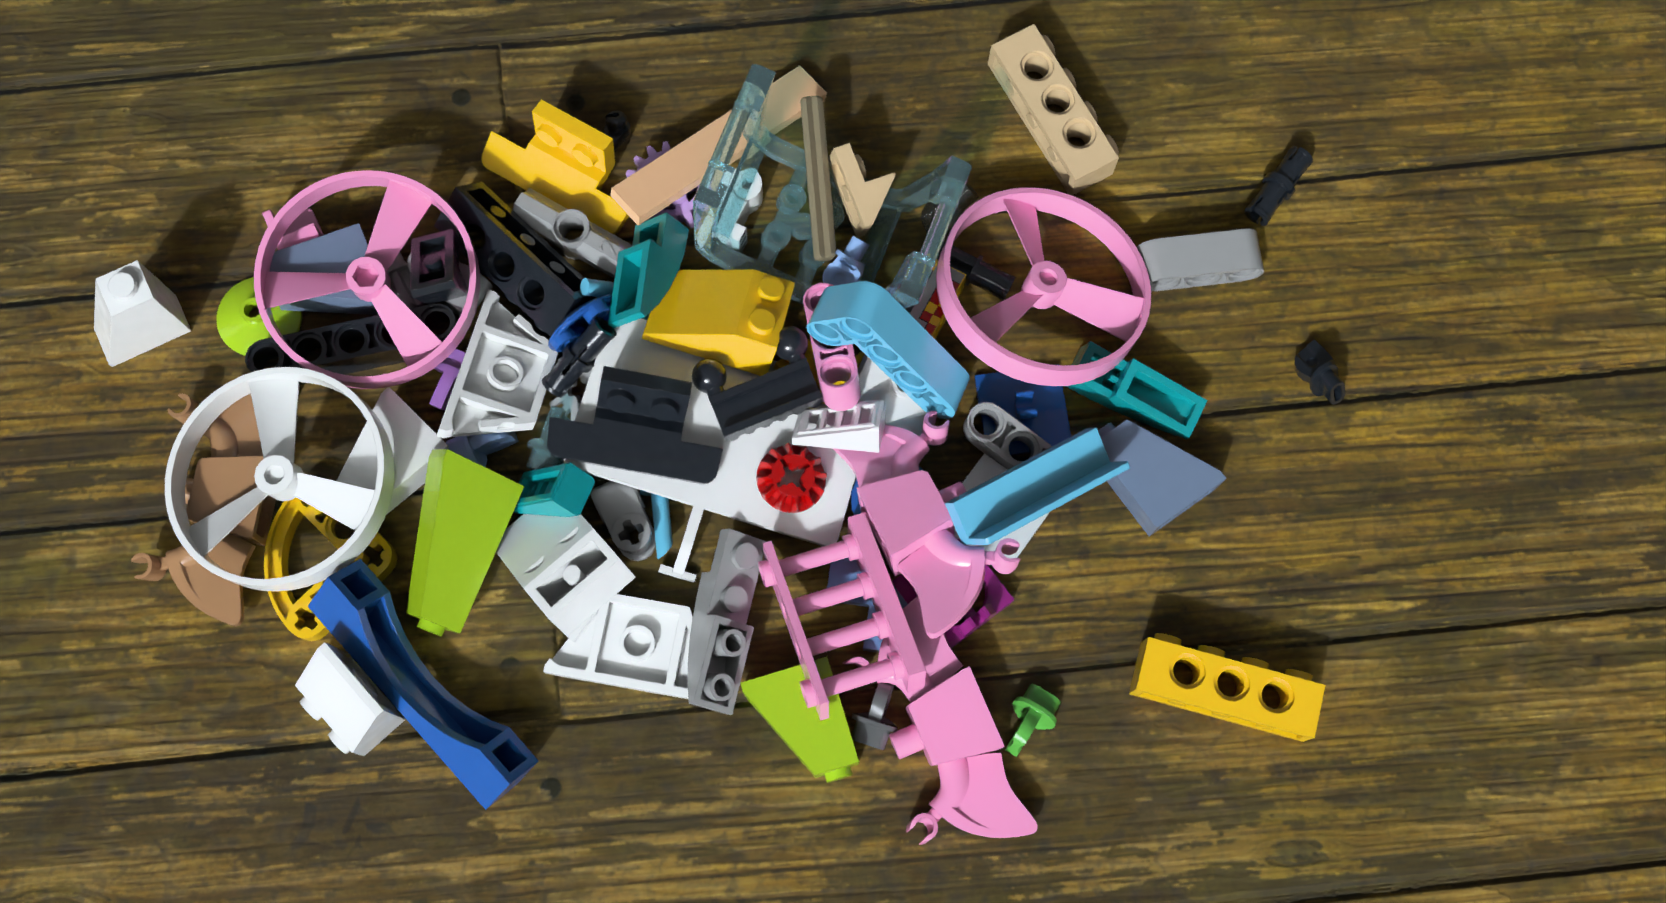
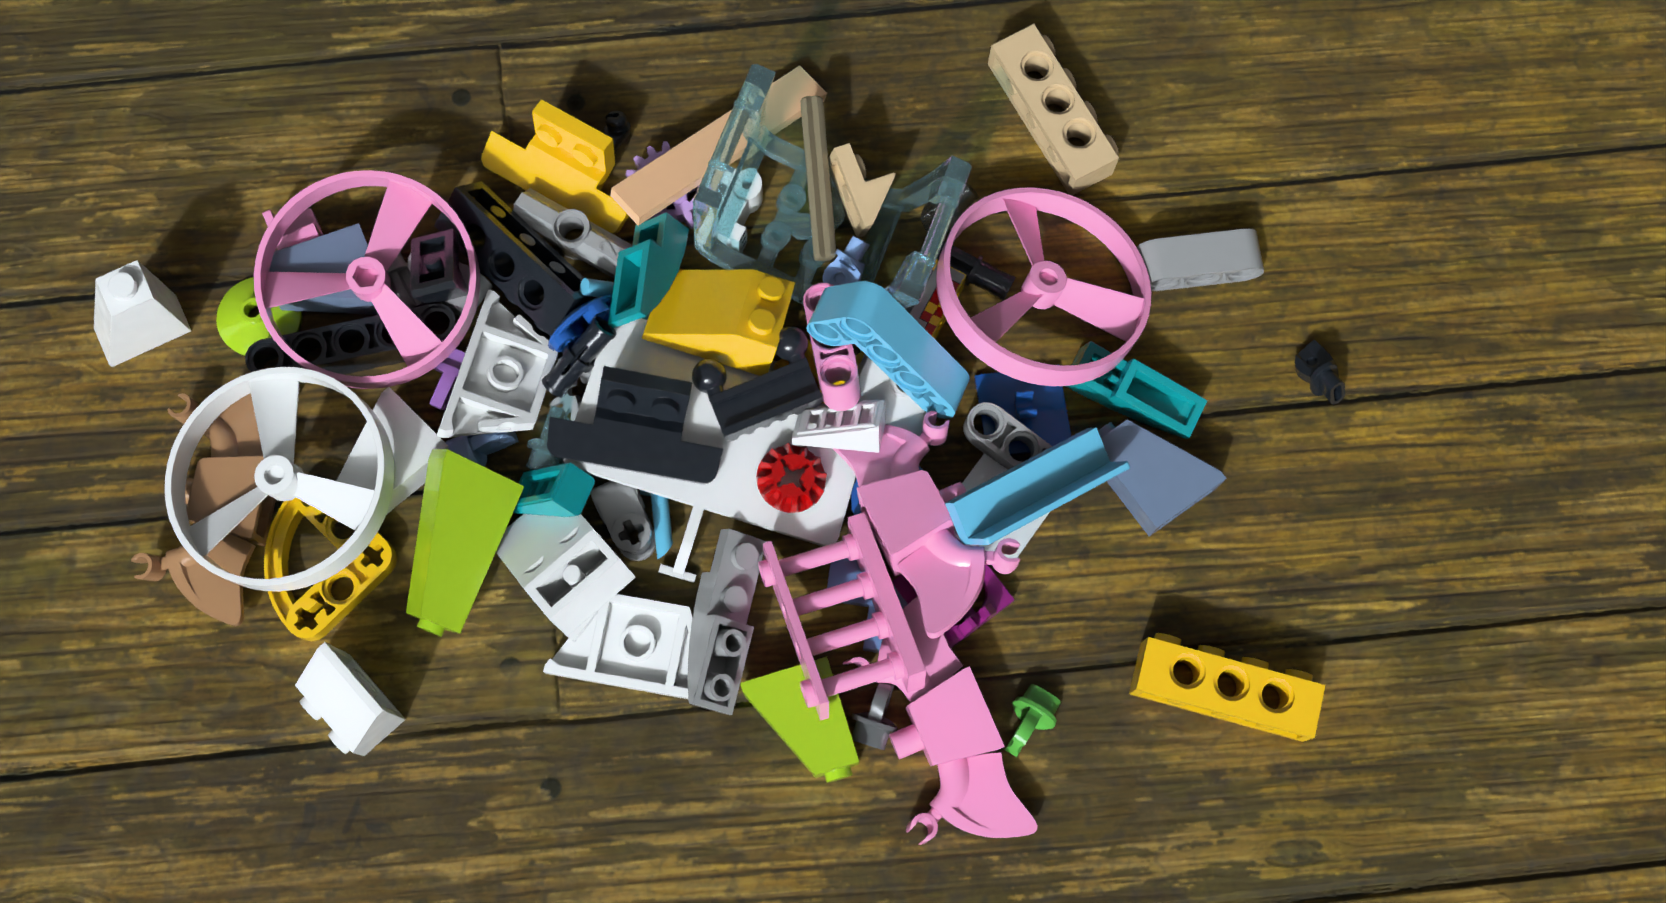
blue arch [308,558,539,810] -> none
black pin [1244,146,1313,226] -> none

